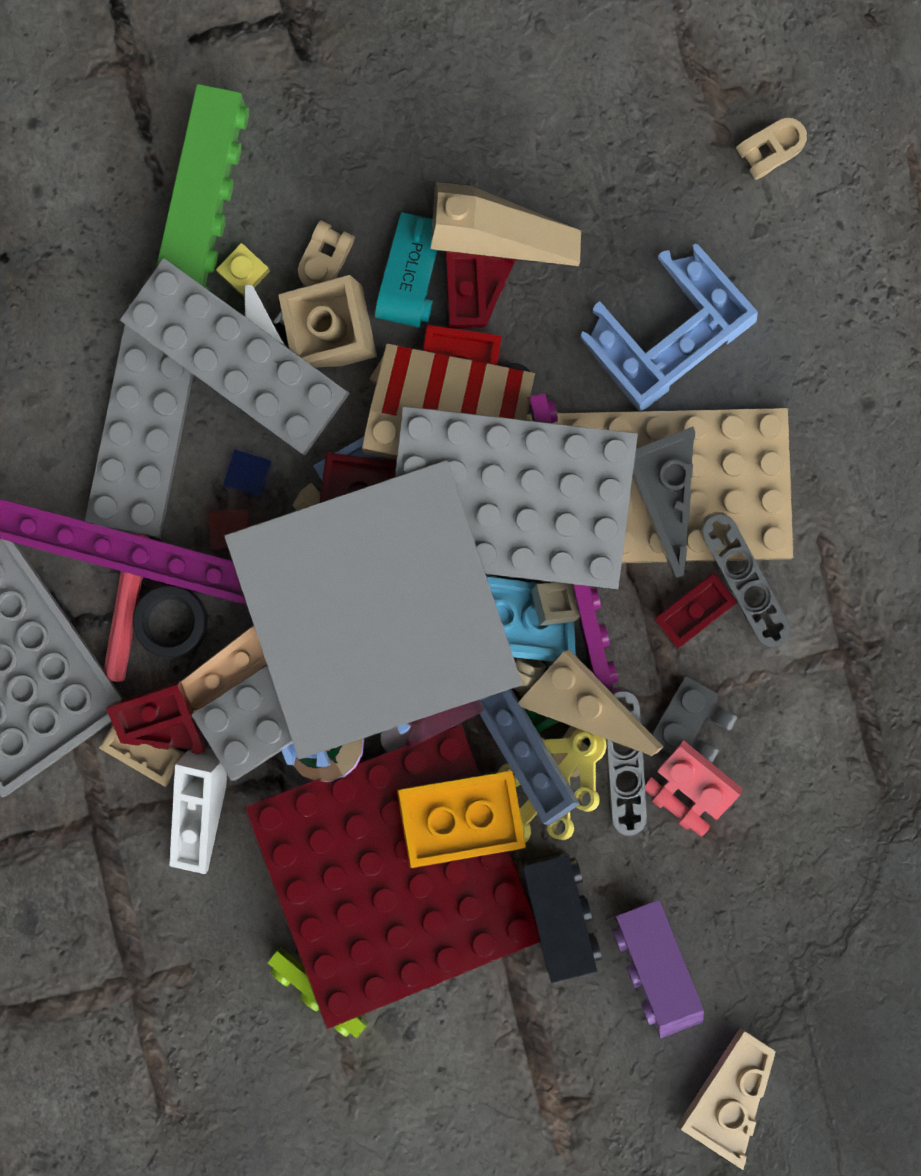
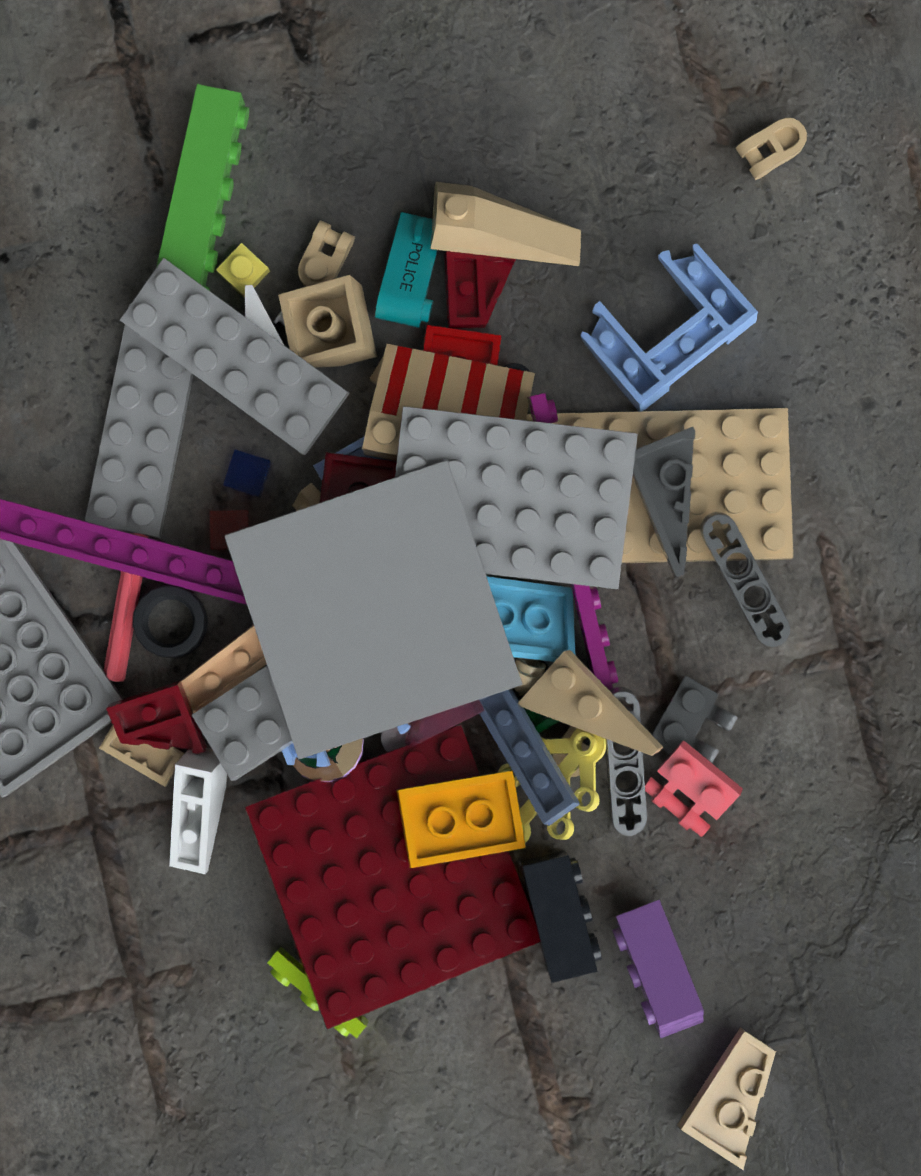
dark tan plate [531,582,580,626] -> none
dark red plate [654,573,738,650] -> none

